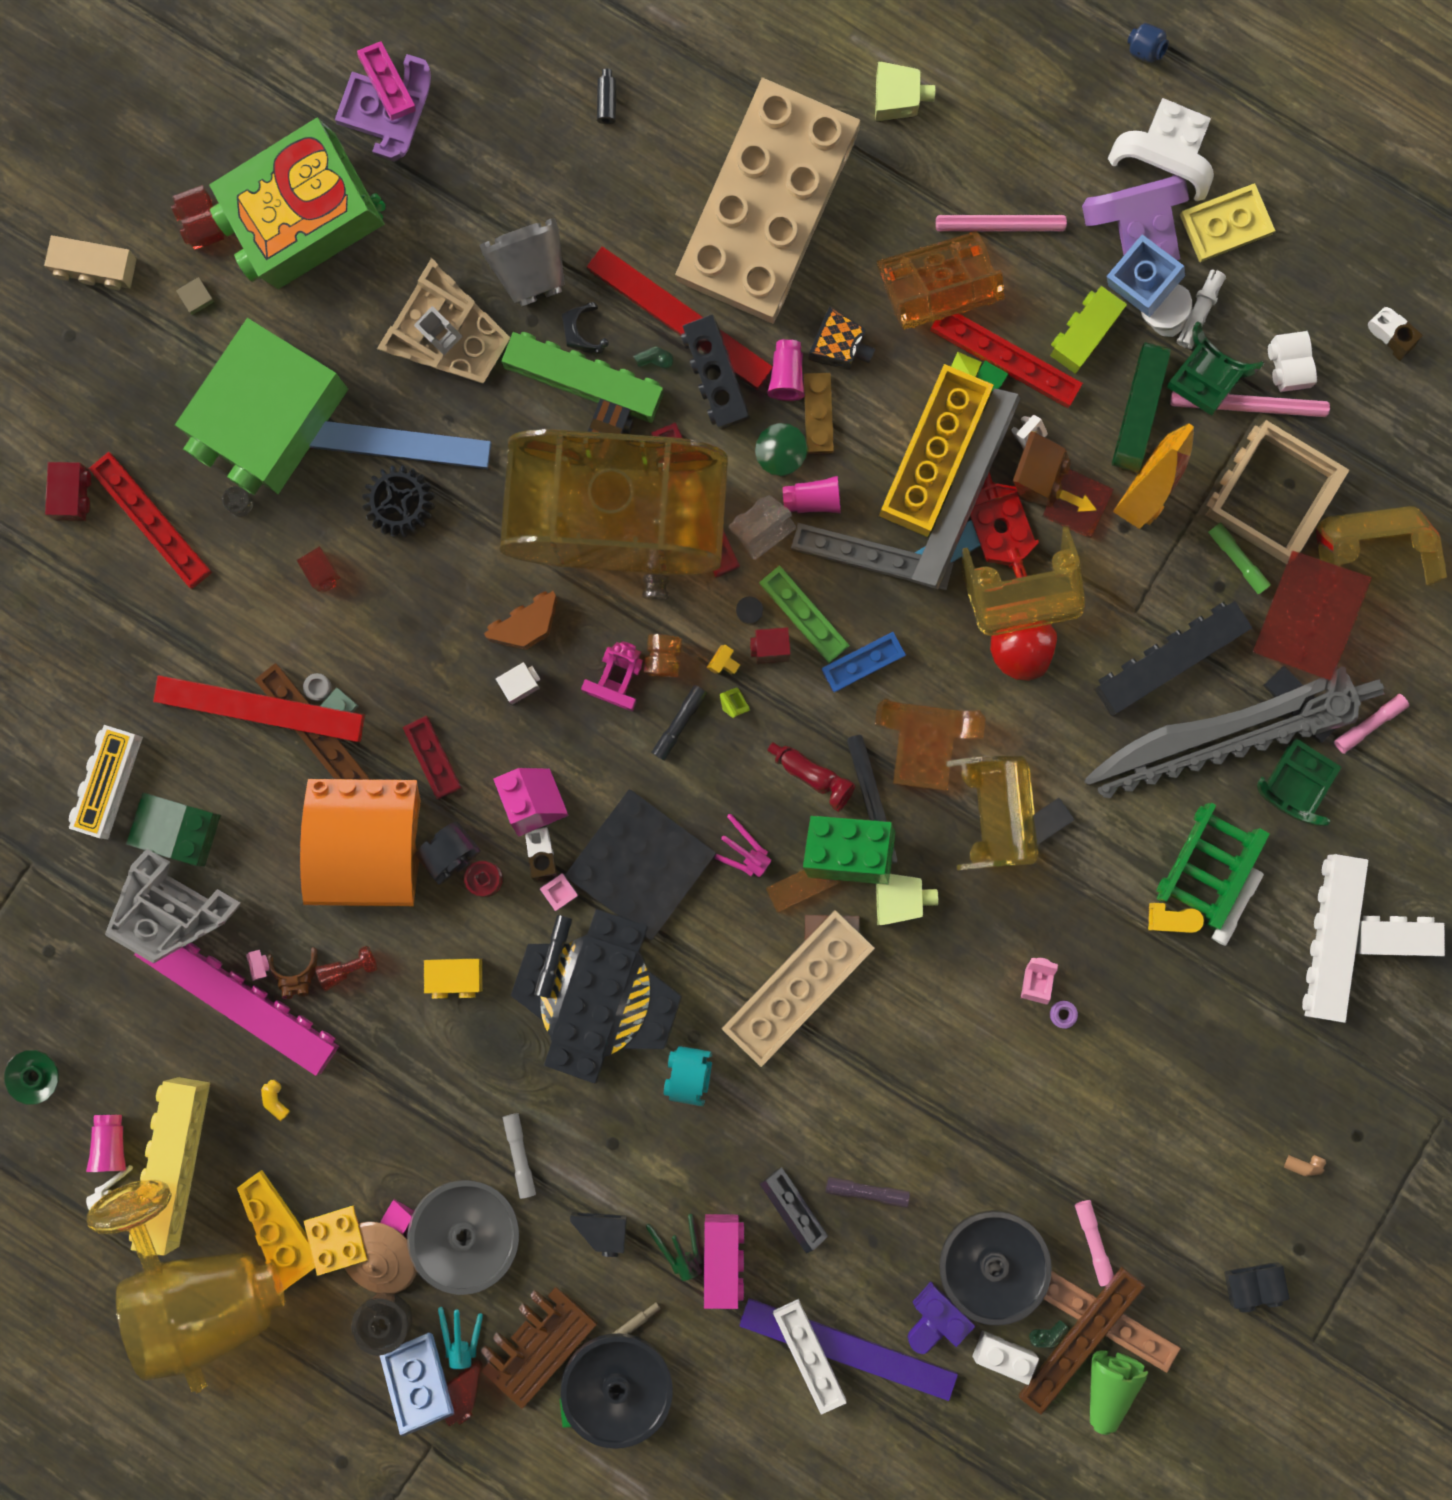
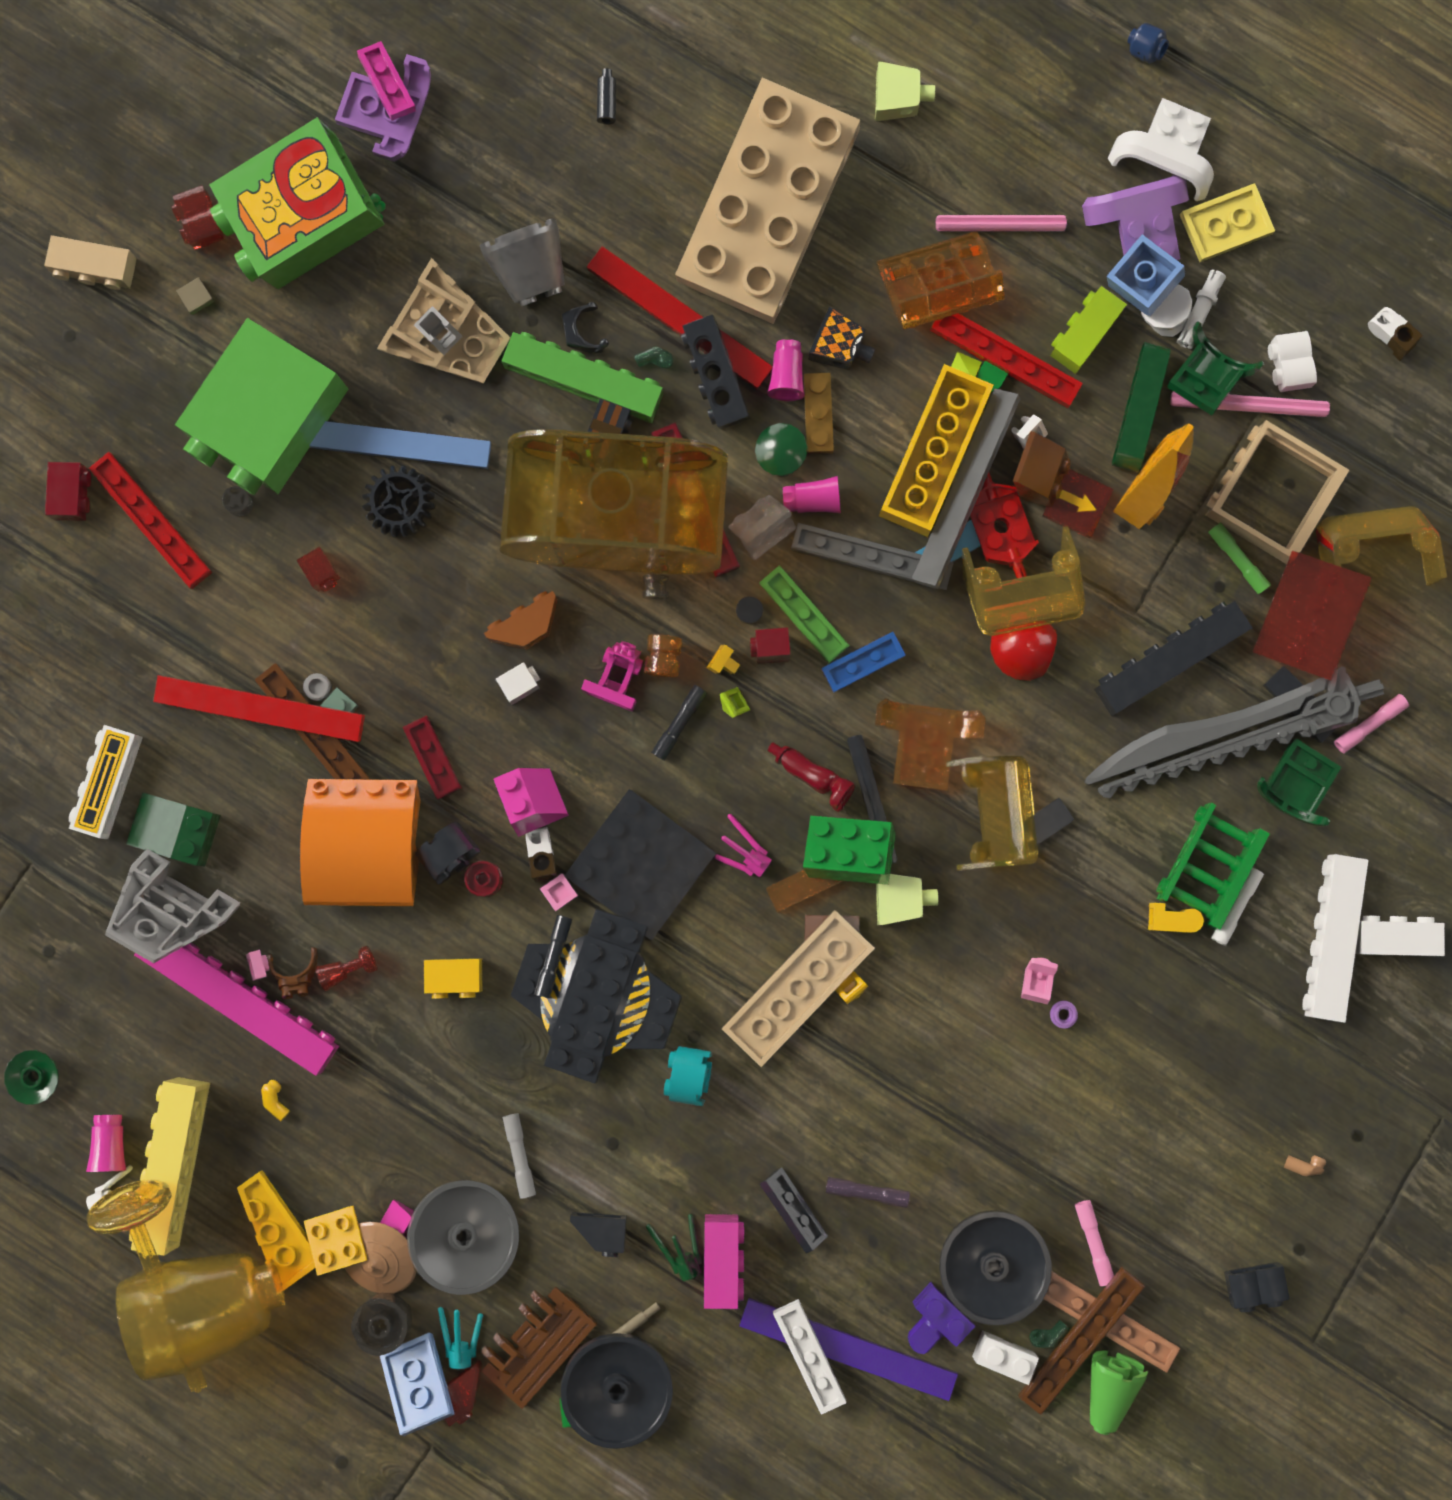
none -> yellow slope [835,971,868,1004]

